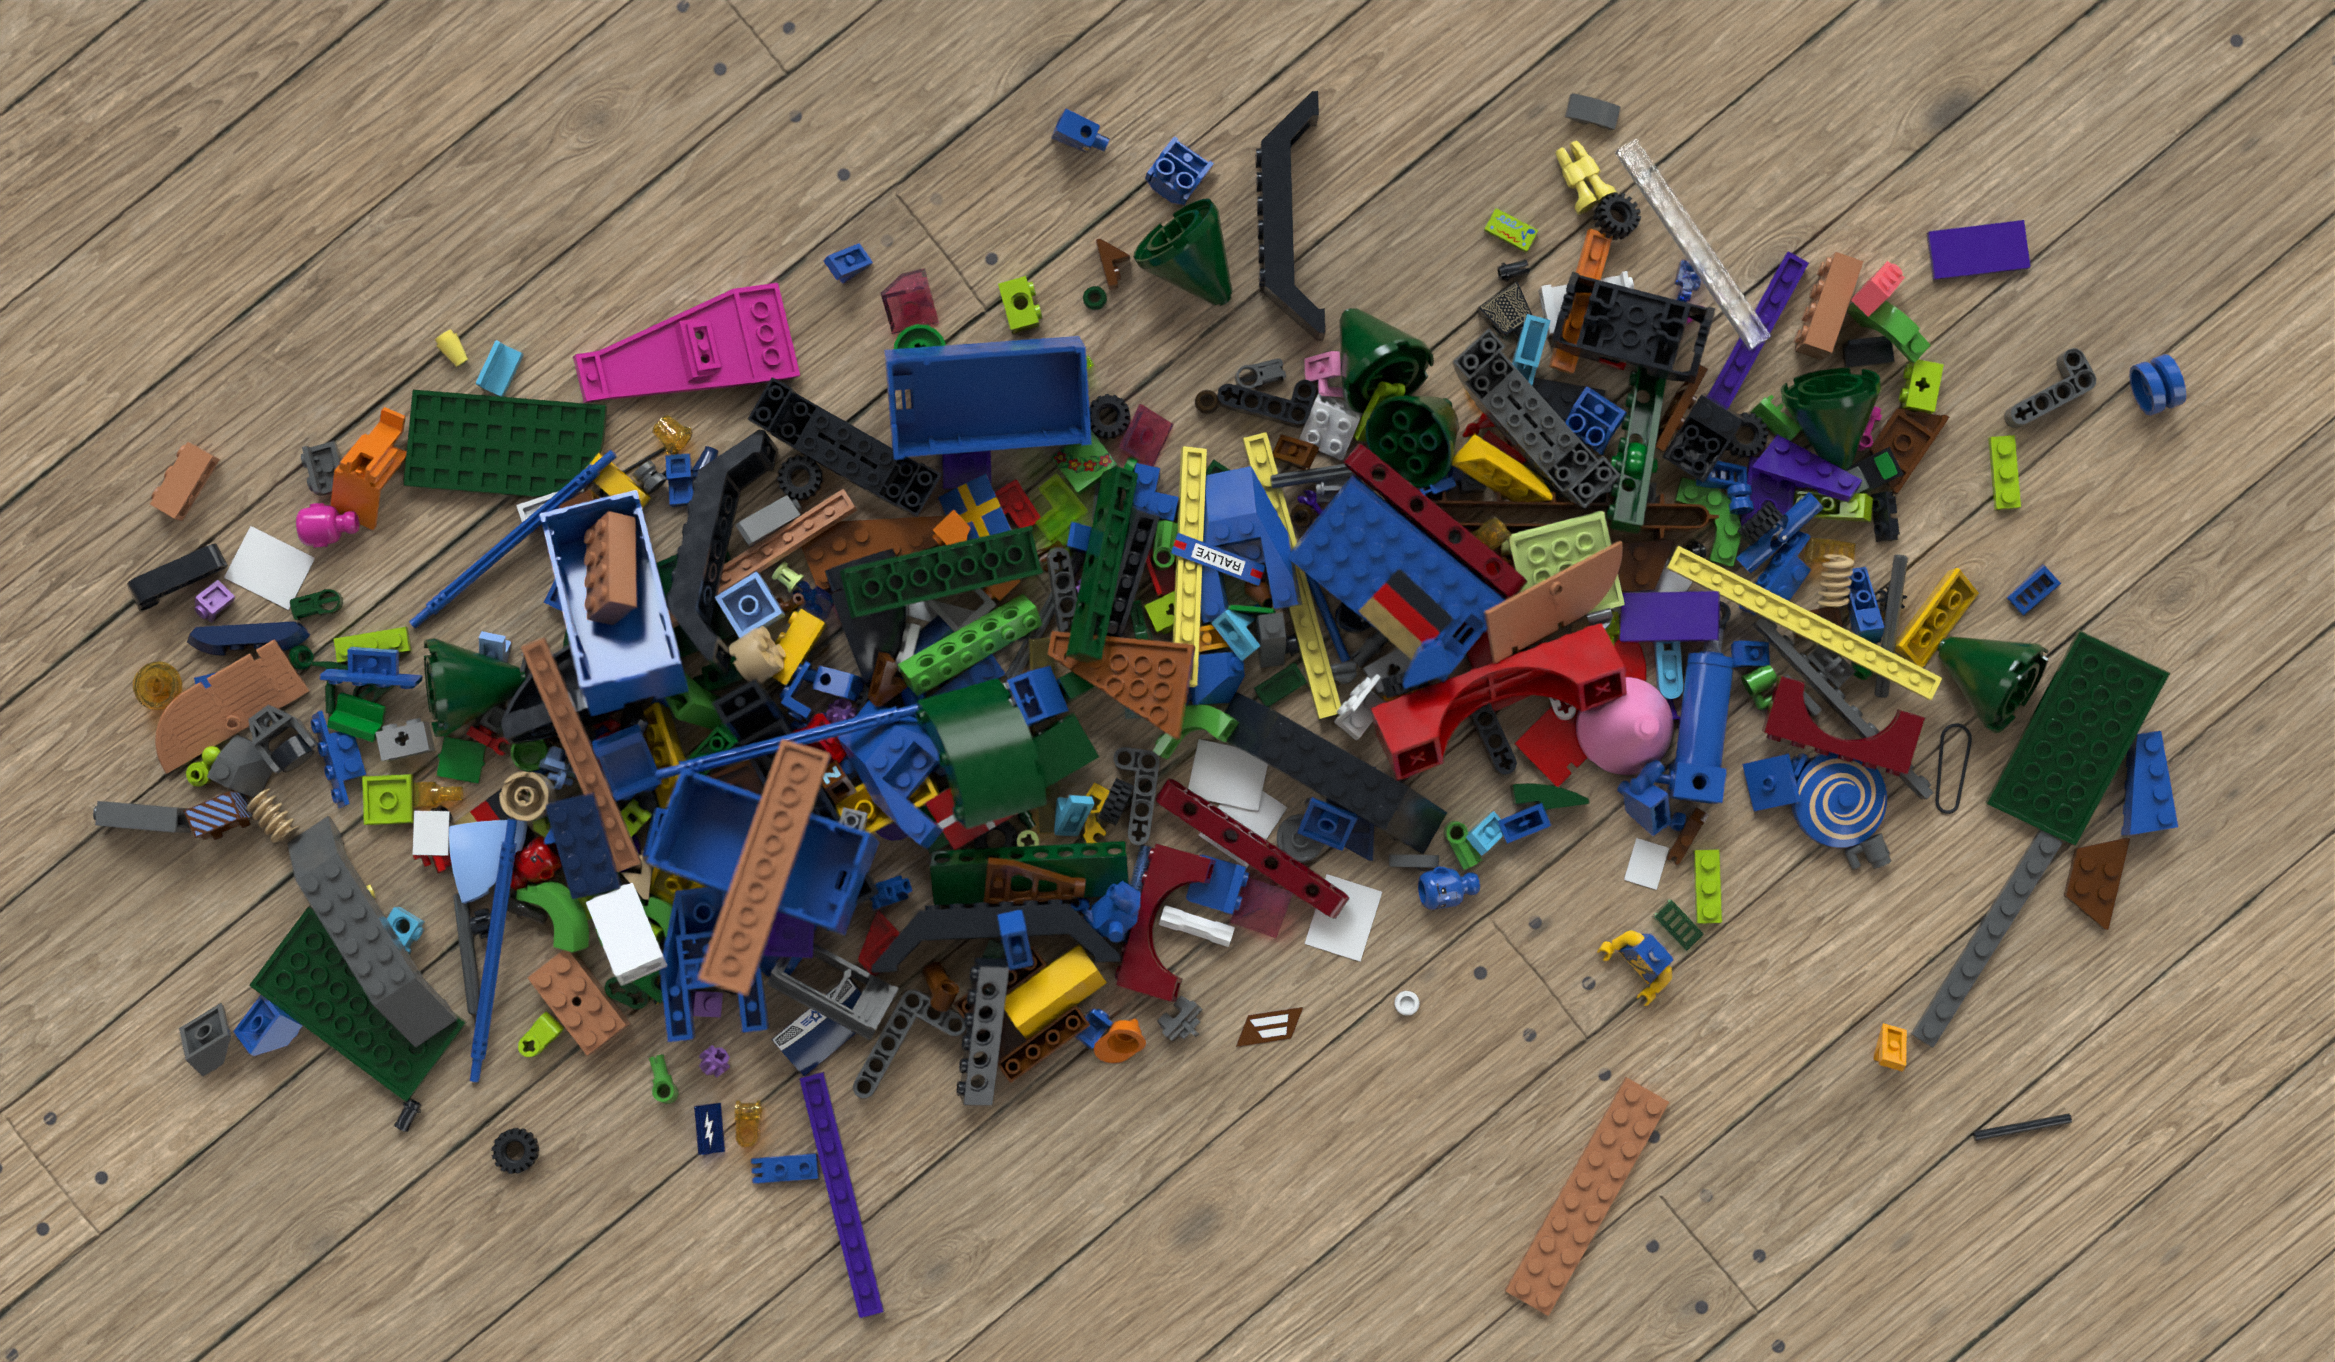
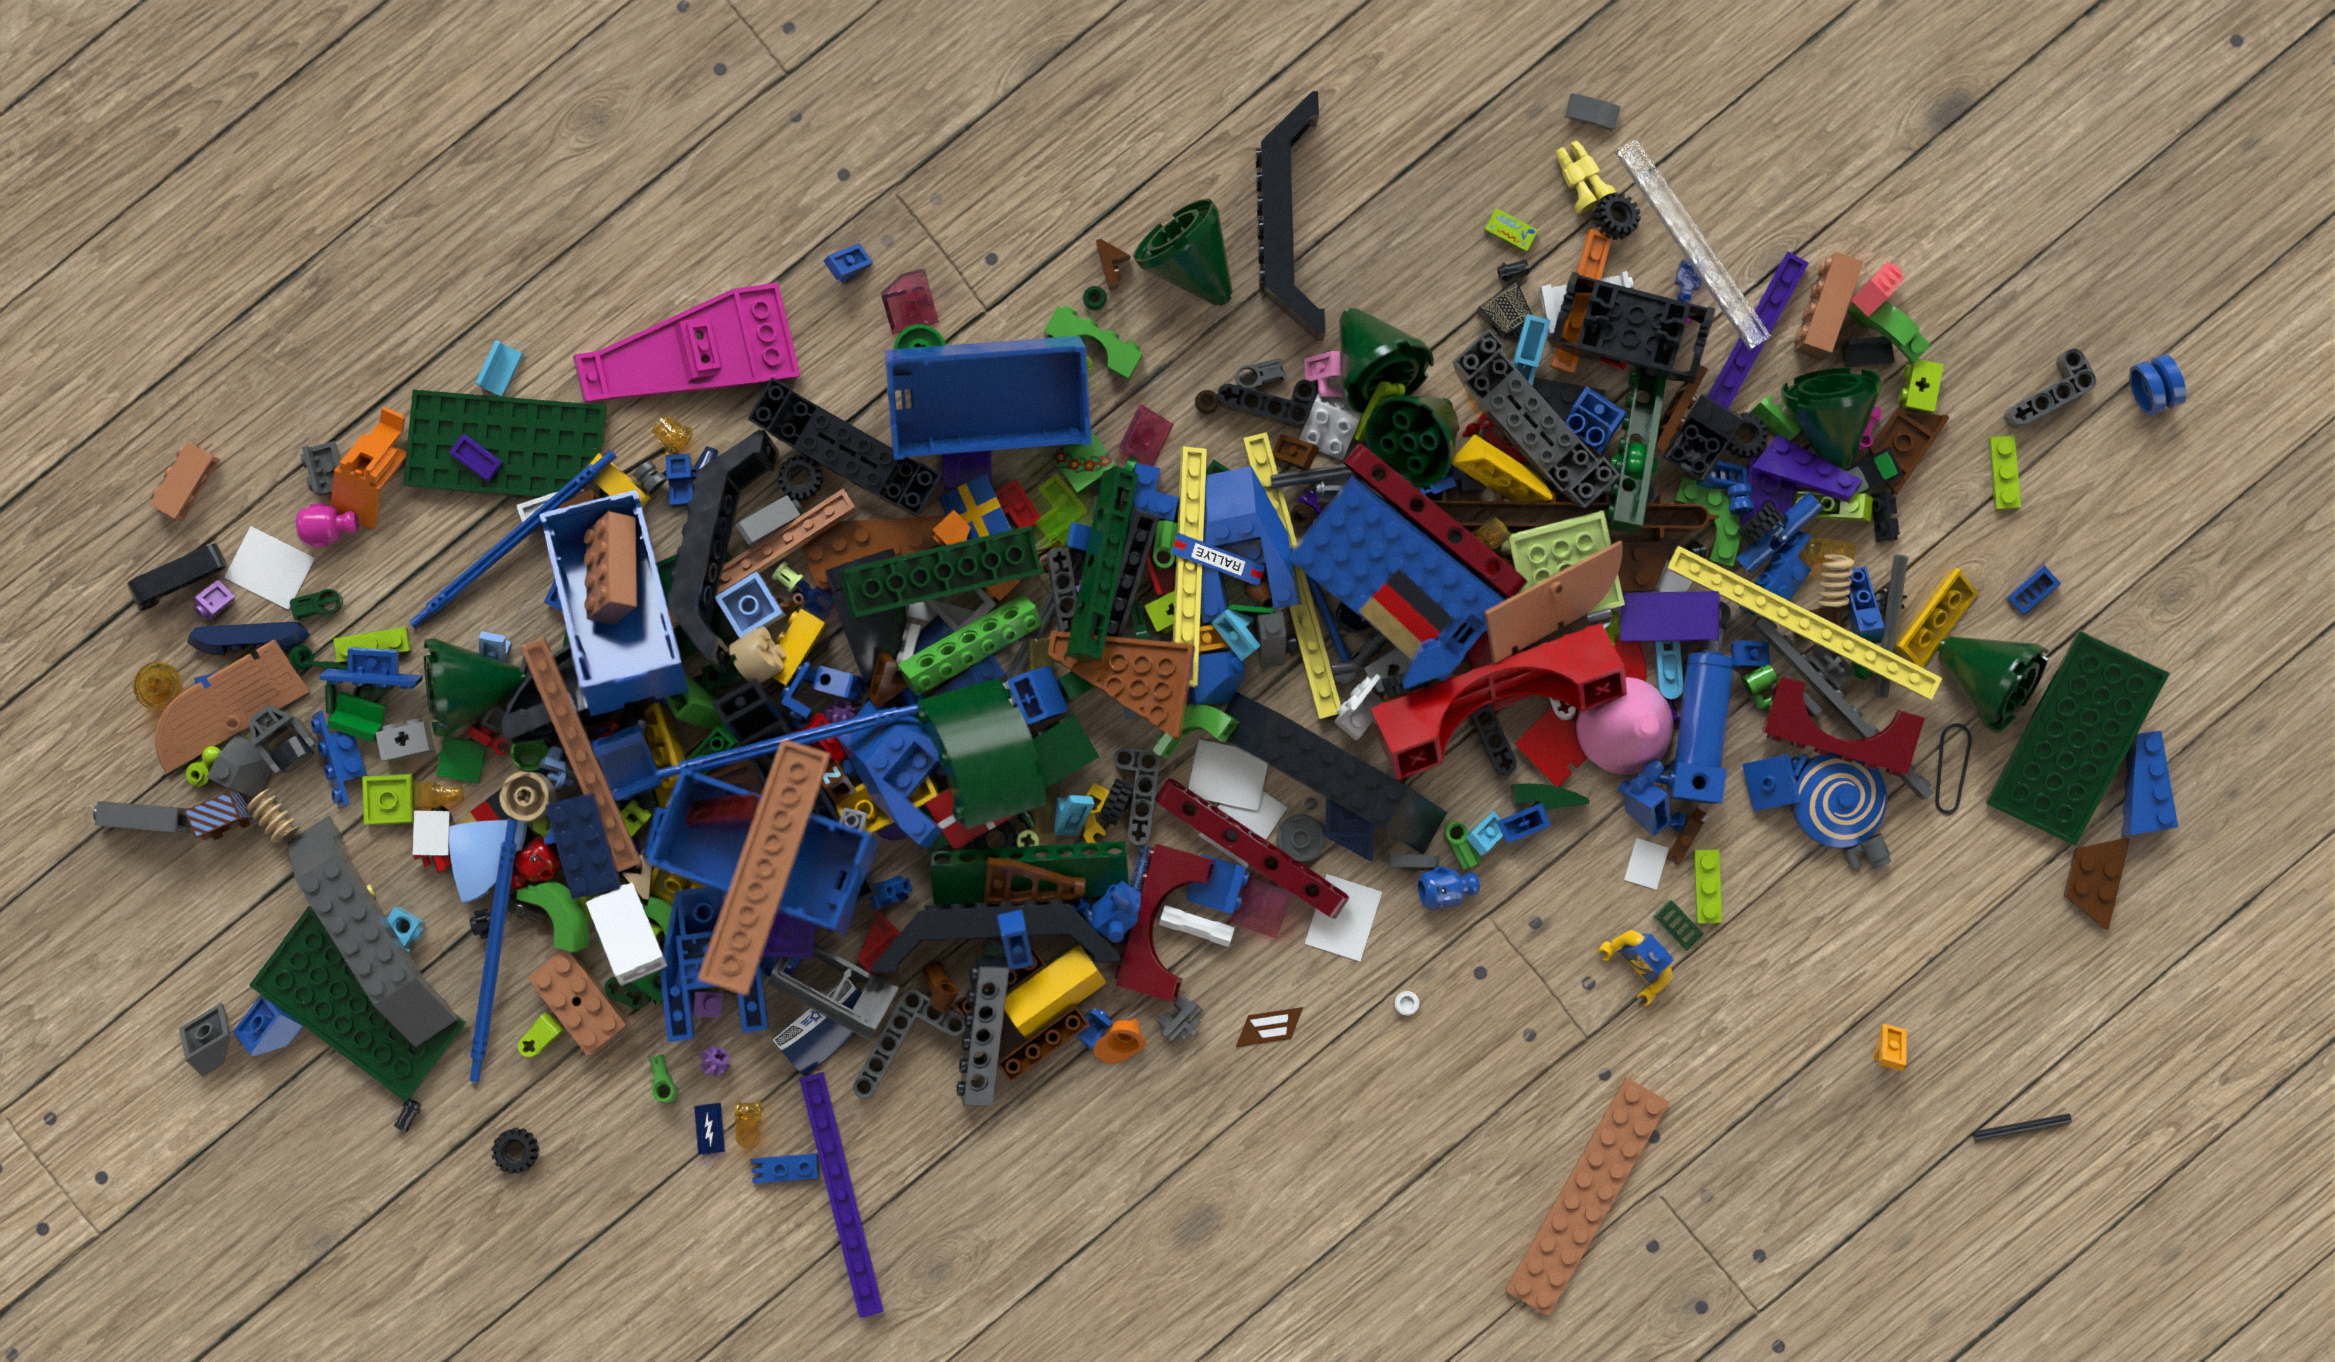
light yellow cone [435,329,468,367] -> none
dark grey axle [453,894,480,1014] -> none
lime brick [998,276,1042,334] -> none
blue torso [1051,109,1110,152] -> none
black tyre [1089,394,1130,440] -> none
blue slope [1145,136,1214,205] -> none
dark green tile [1253,662,1308,707] -> none
blue slope [1297,797,1358,851] -> none
dark grey plate [1911,829,2063,1048] -> none
dark purple tile [1927,220,2031,280] -> none
none -> dark purple tile [449,433,504,482]
none -> clear red plate [686,793,760,828]
none -> bright green arch [1044,306,1143,382]

